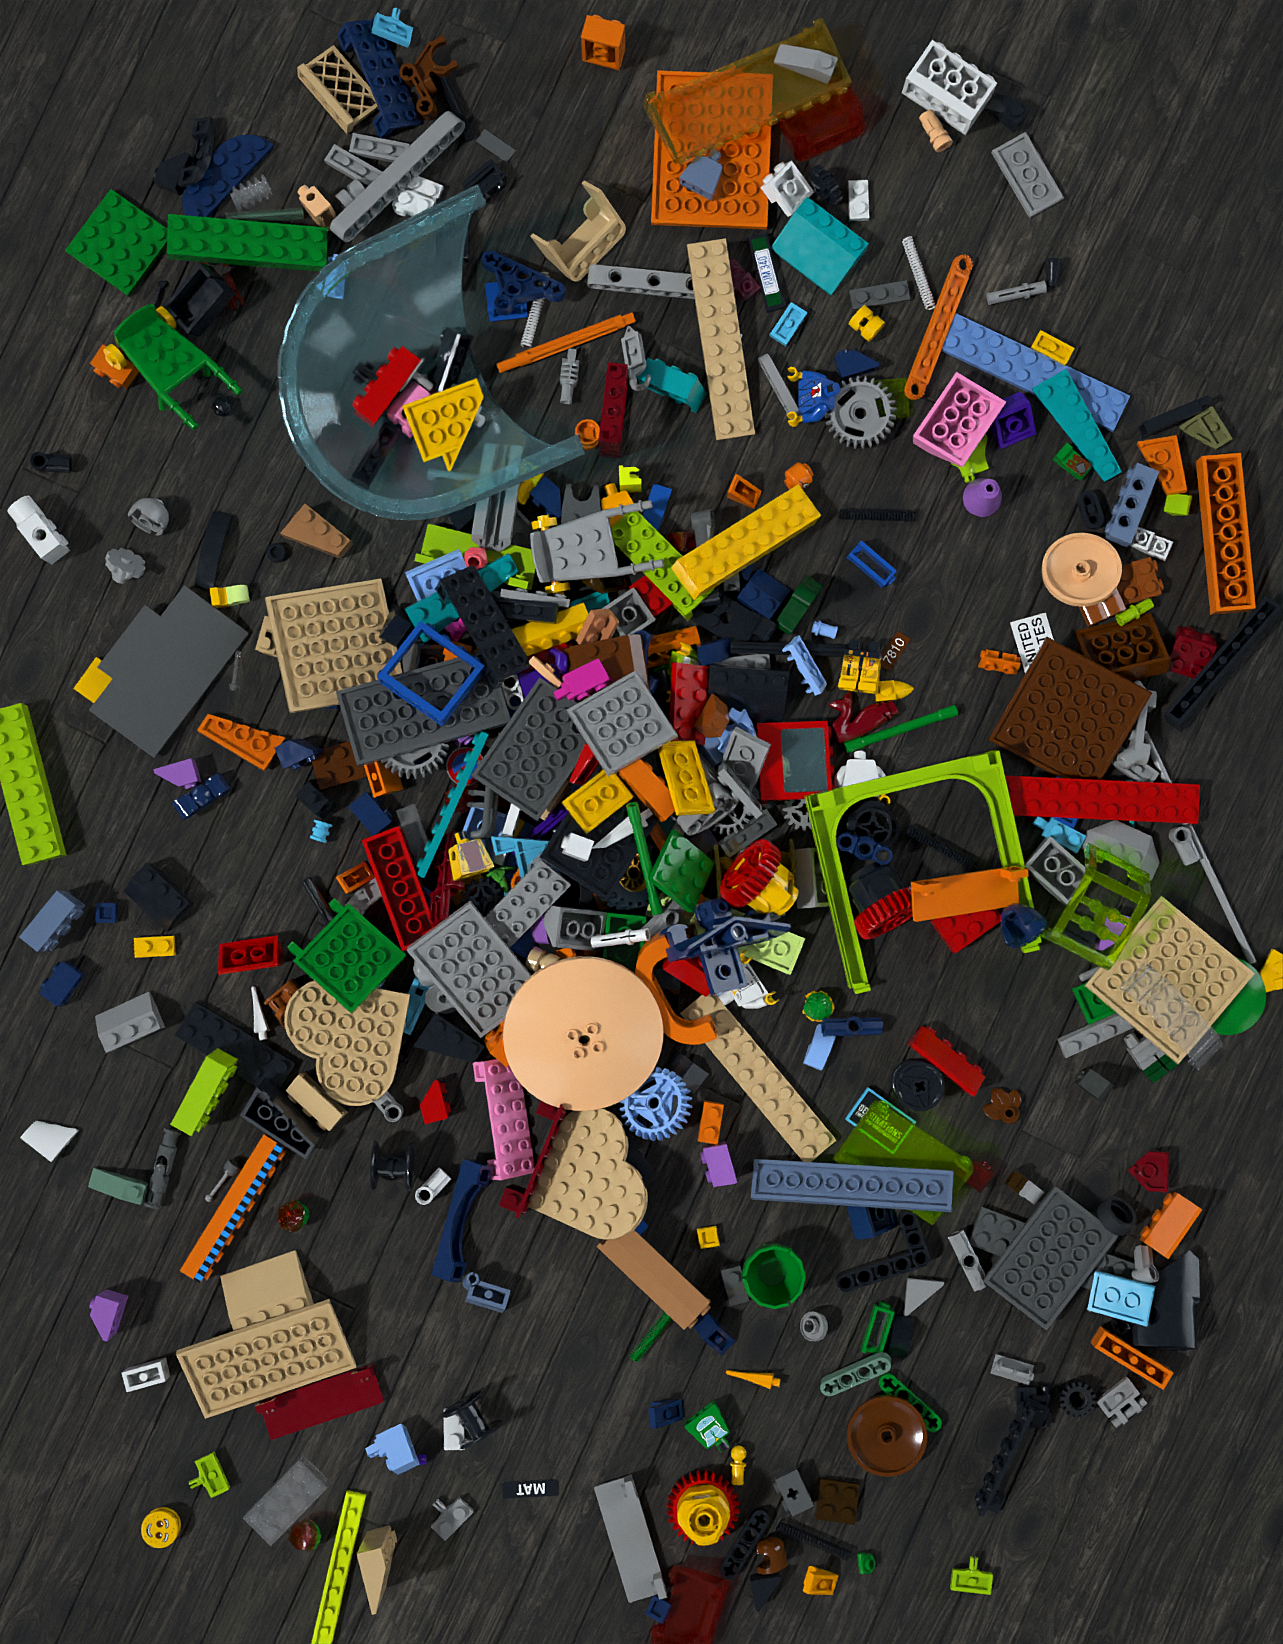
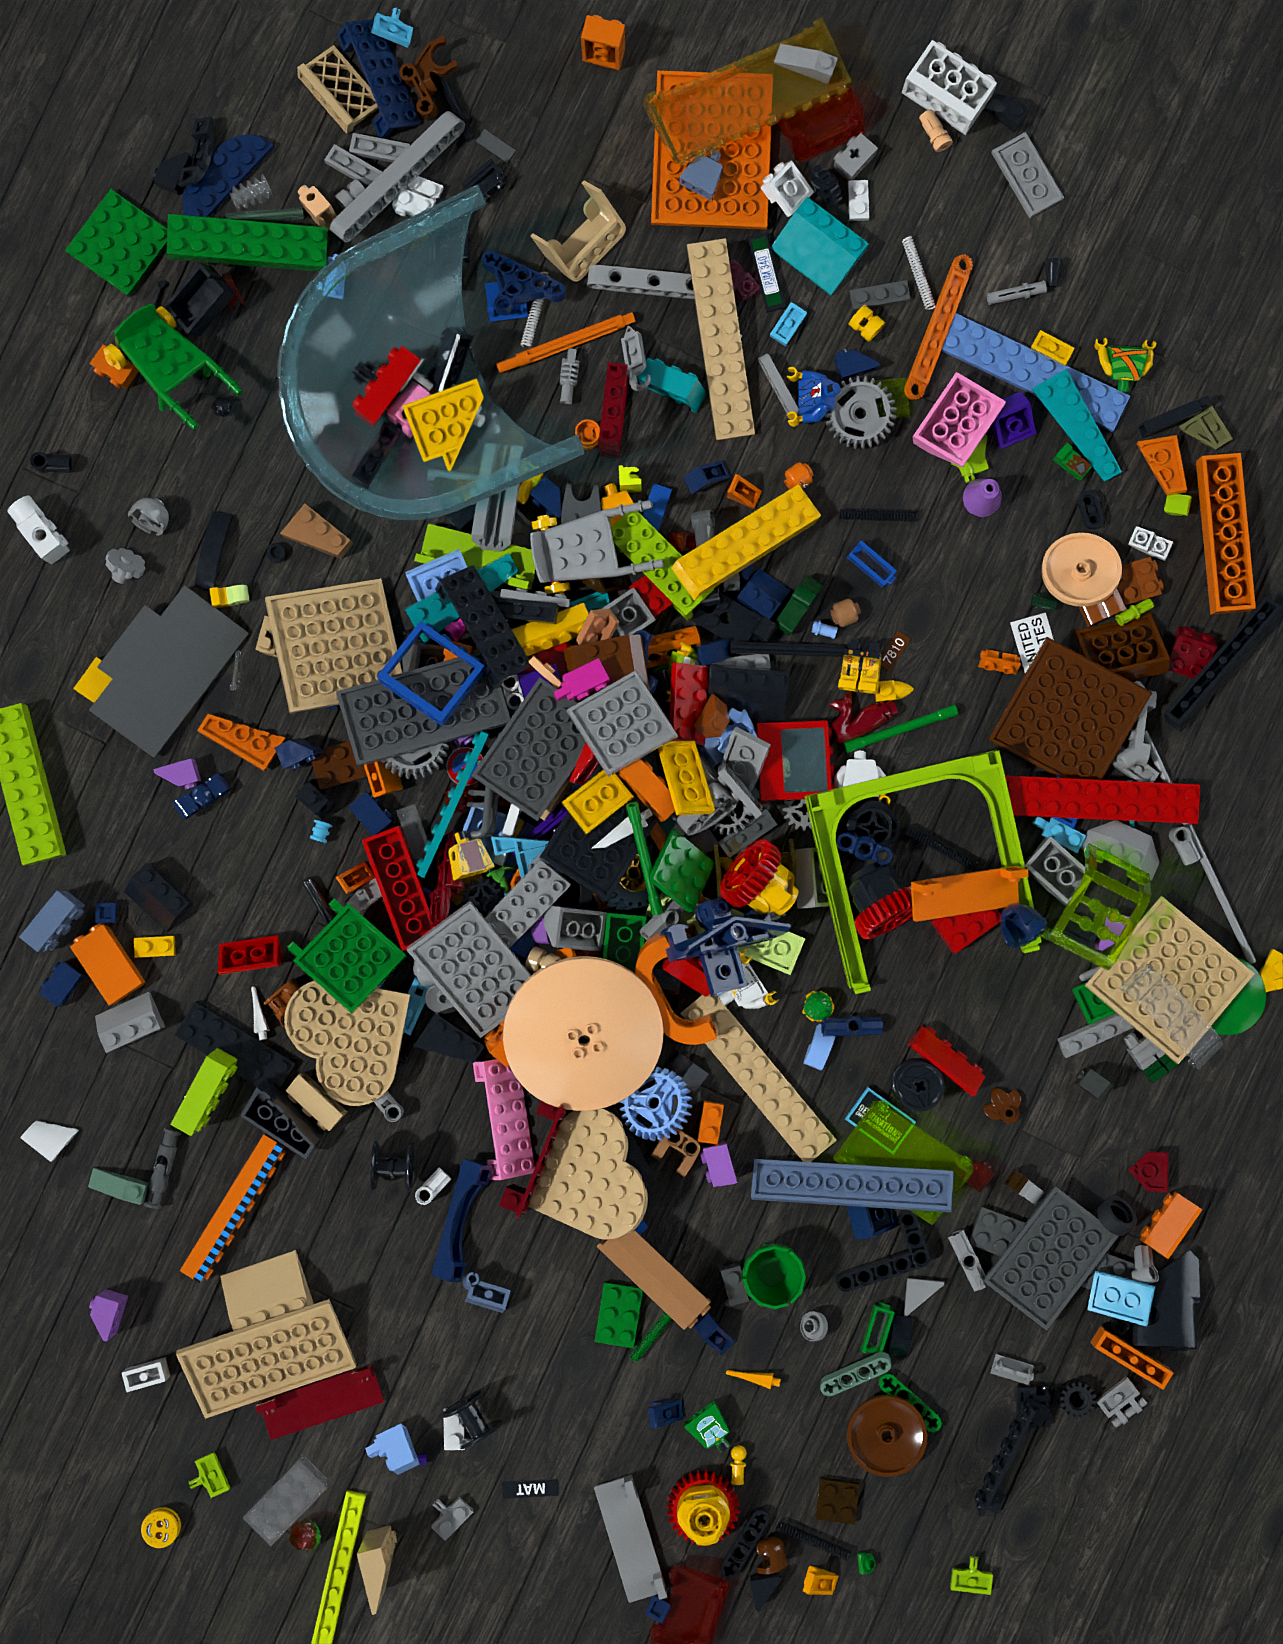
hinge [205,1159,241,1202] -> none
clear red piece [278,1200,309,1232] -> none
black slope [379,604,412,647] -> none
red slope [420,1079,452,1124] -> none
coral rock [464,547,488,570] -> none
dark purple arm [549,648,568,674] -> none
white brick [561,833,594,862] -> none
white pin [591,928,650,948] -> none
yellow tile [697,1225,720,1249] -> none
dark grey brick [773,1465,814,1517] -> none
light blue plate [782,636,827,696] -> none
sand blue brick [1104,463,1159,547] -> none
none -> orange brick [70,923,146,1006]
none -> green plate [595,1281,643,1348]
none -> medium nougat piece [651,1128,700,1177]
none -> dark blue slope [683,460,731,494]
none -> medium nougat head [830,599,861,627]
none -> light grey brick [833,133,878,181]
none -> clear green pin [1031,593,1057,611]
none -> torso [1094,338,1156,392]

